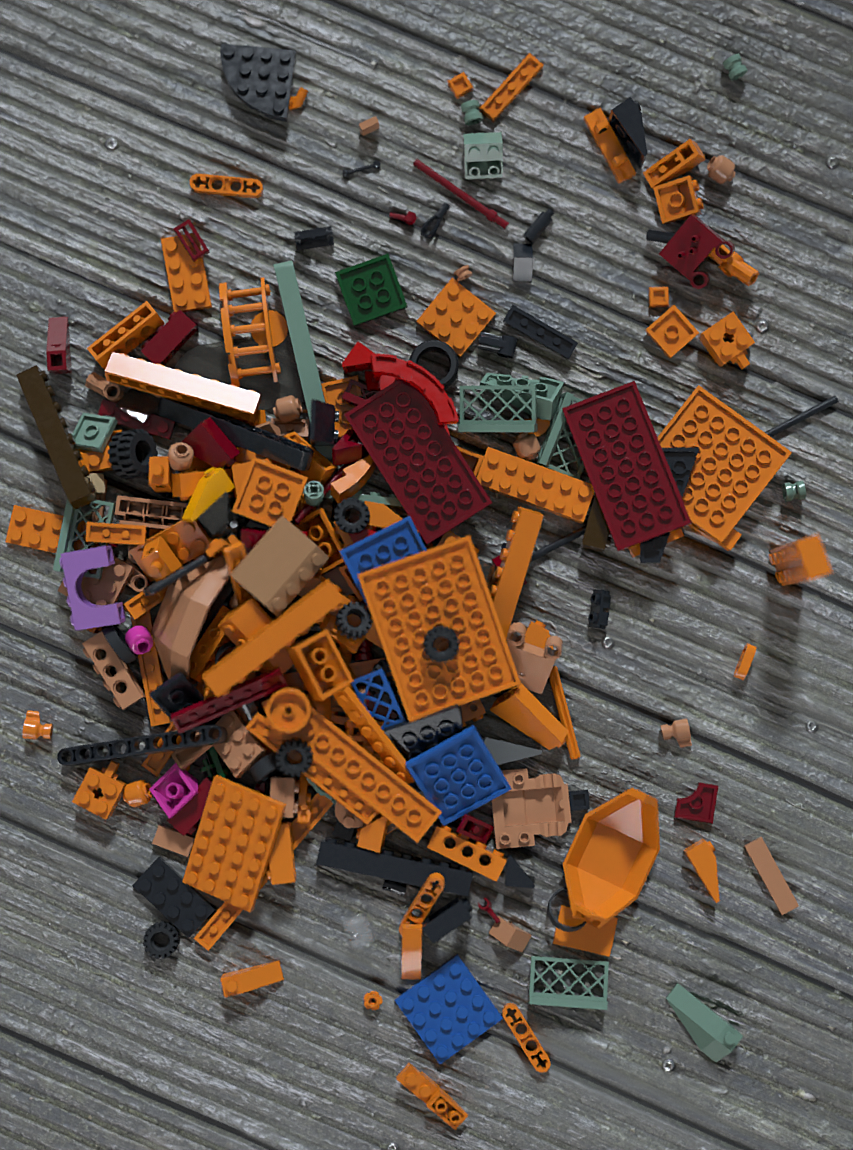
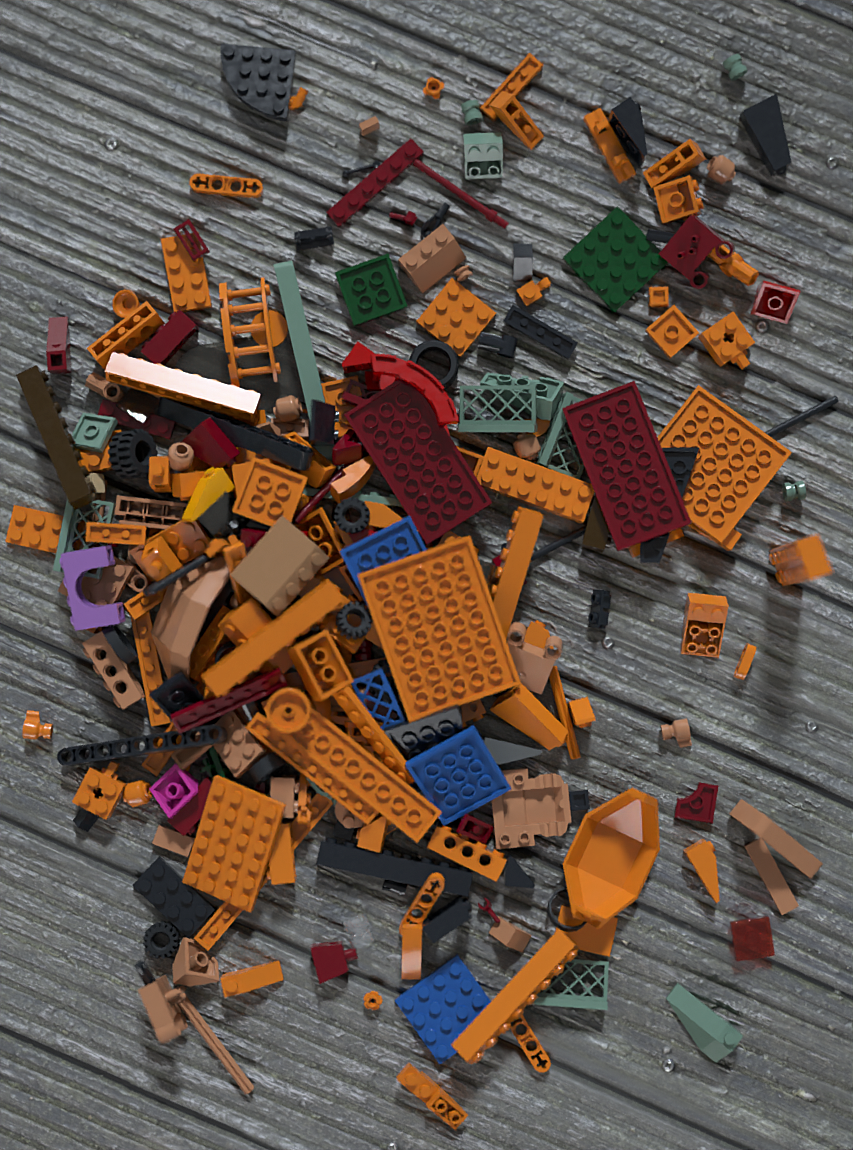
dark pink head [125,626,153,654] -> none
black tyre [276,738,313,777] -> none
sand green wheel [304,481,324,506] -> none
black tyre [423,626,459,663] -> none
orange tile [447,72,473,99] -> none
black cylinder [523,208,554,244] -> none
none -> black slope [73,808,100,832]
none -> orange piece [112,289,140,318]
none -> nougat piece [134,960,188,1044]
none -> nougat slope [173,937,219,986]
none -> nougat axle [178,996,254,1095]
none -> dark red torso [310,941,358,984]
none -> dark red plate [326,138,424,228]
none -> nougat slope [398,224,466,294]
none -> orange plate [423,77,445,99]
none -> orange brick [451,929,580,1064]
none -> orange slope [489,91,544,150]
none -> orange plate [516,277,551,307]
none -> dark green plate [562,206,669,313]
none -> orange slope [568,697,596,728]
none -> orange slope [680,593,729,658]
none -> nougat beam [729,799,823,879]
none -> clear red plate [729,916,775,961]
none -> black slope [739,94,791,176]
none -> red slope [751,280,800,324]

